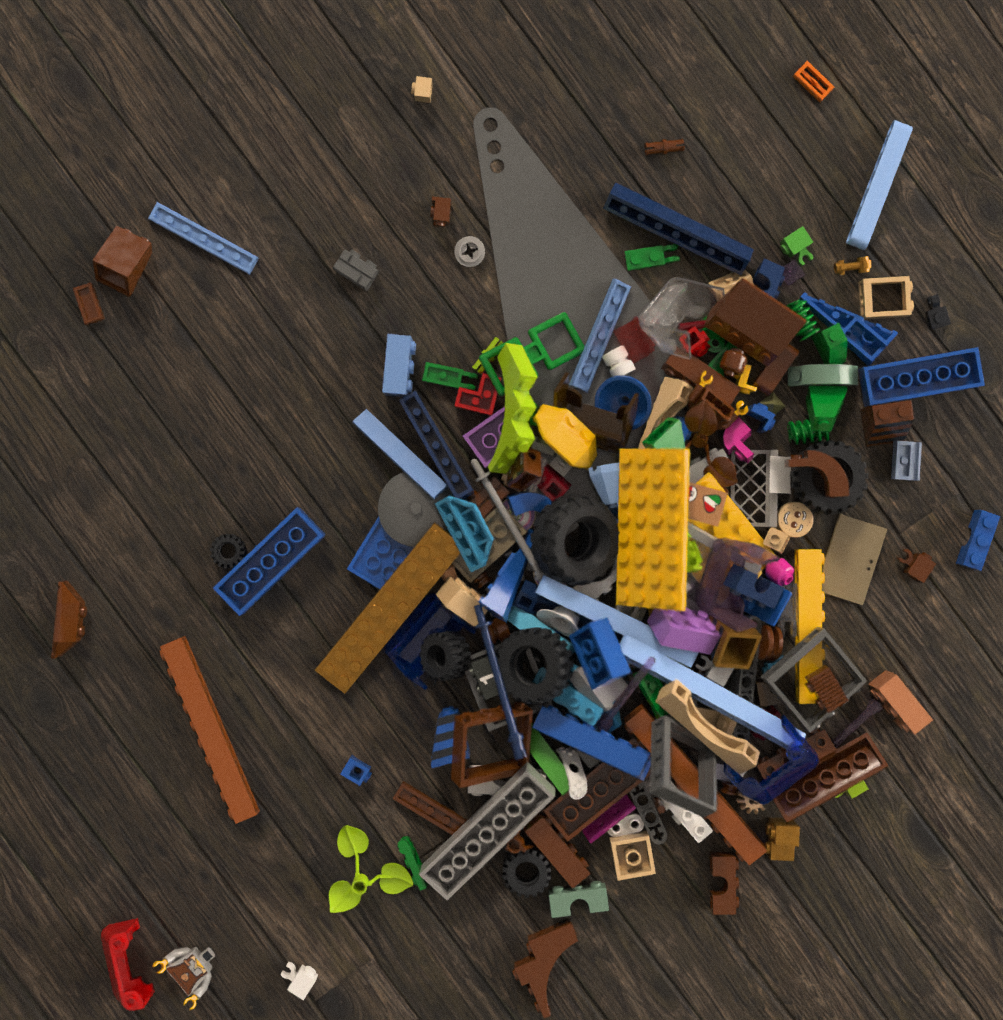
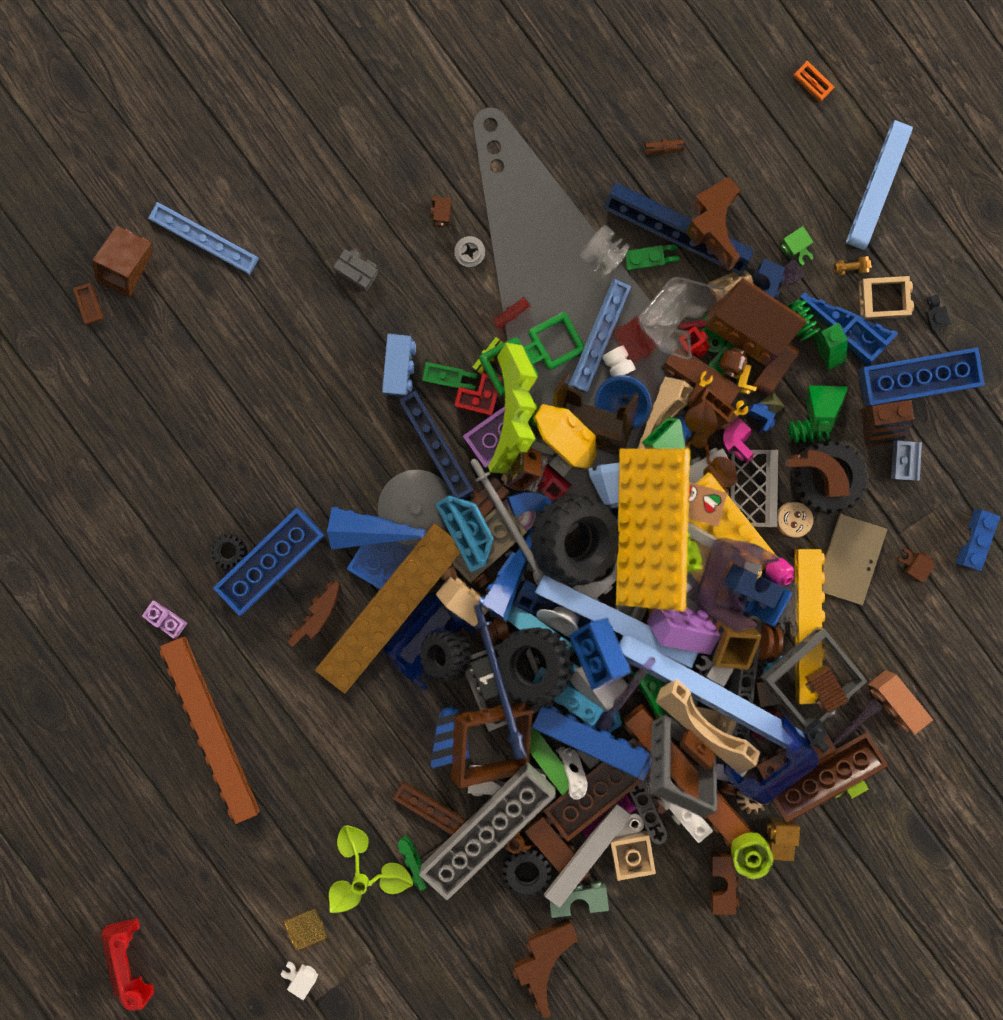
reddish brown wedge [51,581,87,659] -> none
torso [153,947,215,1010] -> none
blue brick [340,755,372,786] -> none
medium blue tile [353,409,447,500] -> none
tan plate [411,76,433,103] -> none
tan bracket [763,527,791,554] -> none
white sticker [769,456,791,494] -> none
sand green arch [788,364,858,387] -> none
none -> lavender slope [142,601,187,639]
none -> clear yellow piece [284,908,327,950]
none -> reddish brown slope [287,581,341,647]
none -> blue wedge [327,506,426,549]
none -> clear red pin [493,297,531,329]
none -> light grey tile [544,803,632,908]
none -> clear wheel [579,225,630,277]
none -> reddish brown plate [680,729,716,771]
none -> reddish brown arch [685,177,741,271]
none -> lime brick [731,833,773,879]
none -> black plate [802,719,829,753]

